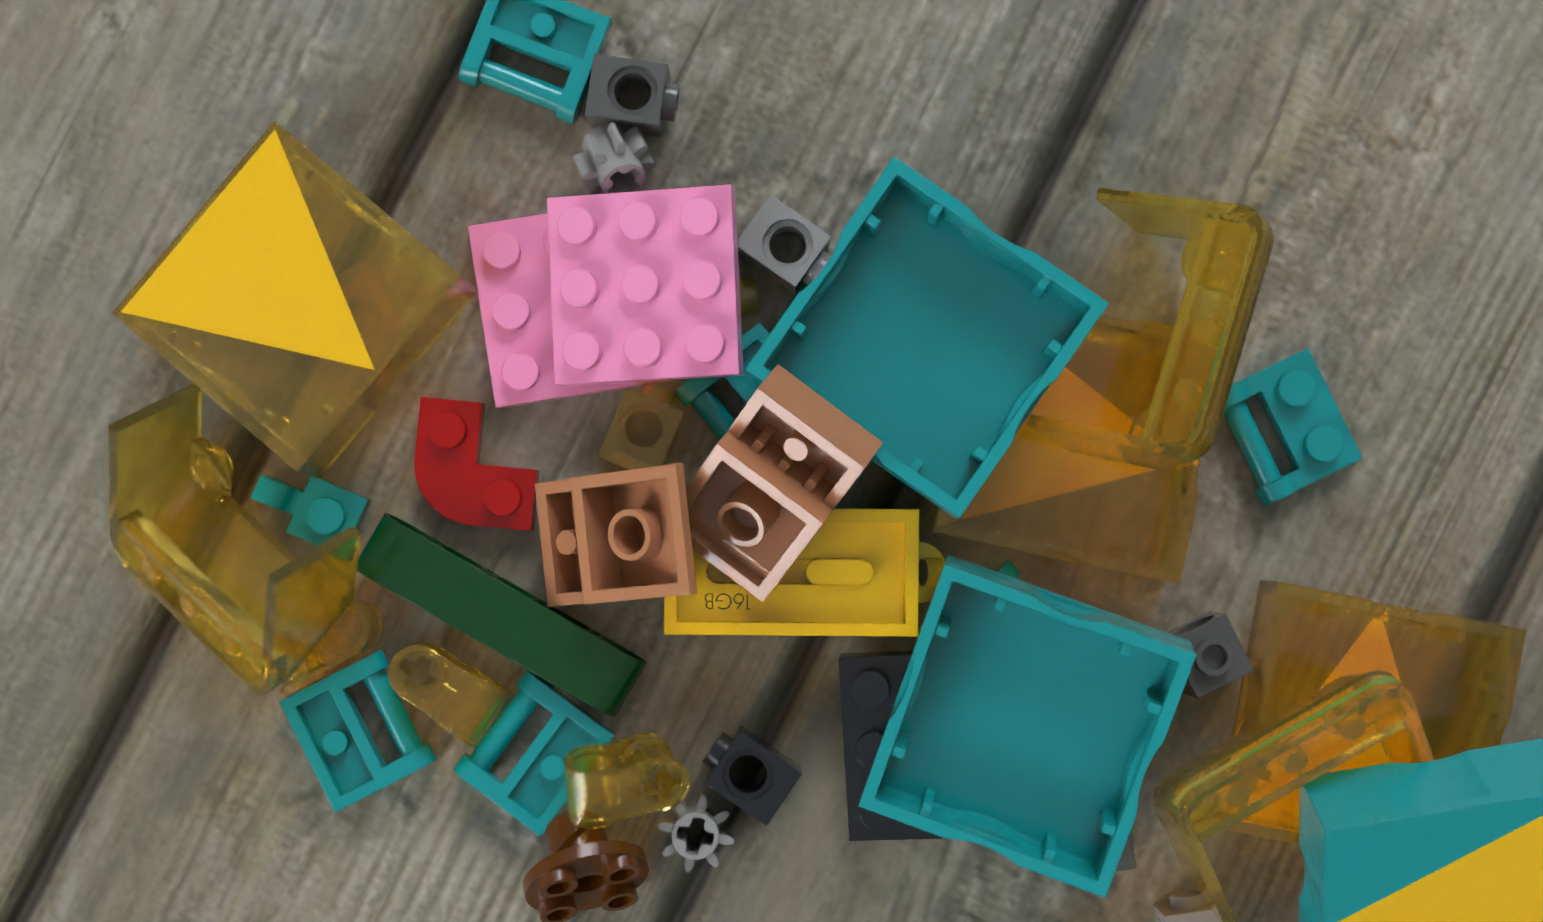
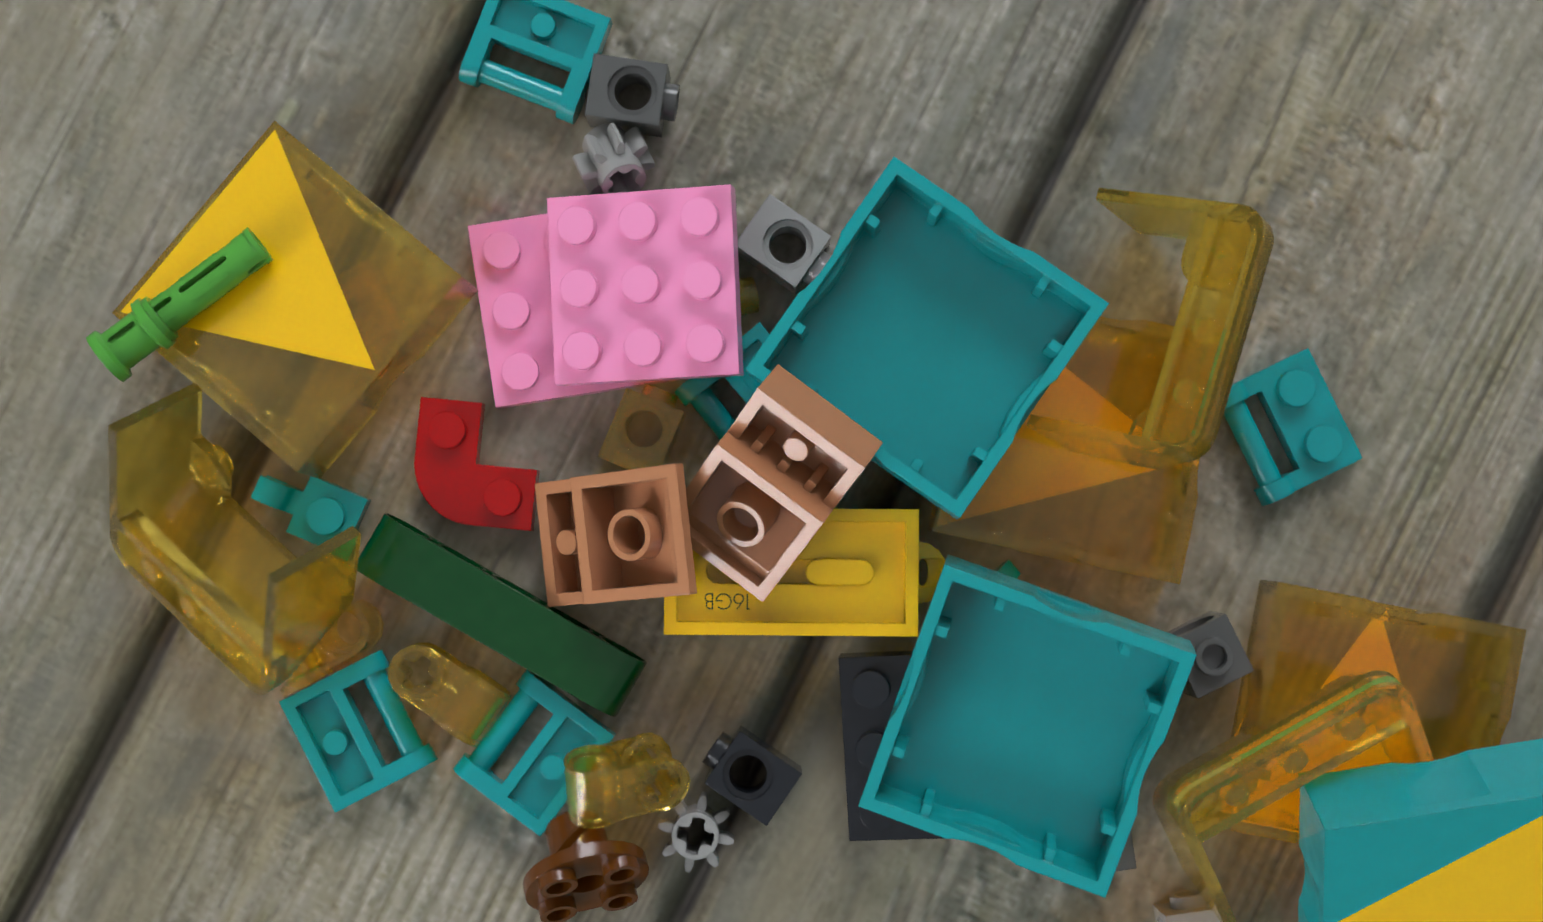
none -> bright green pin [86,227,273,382]

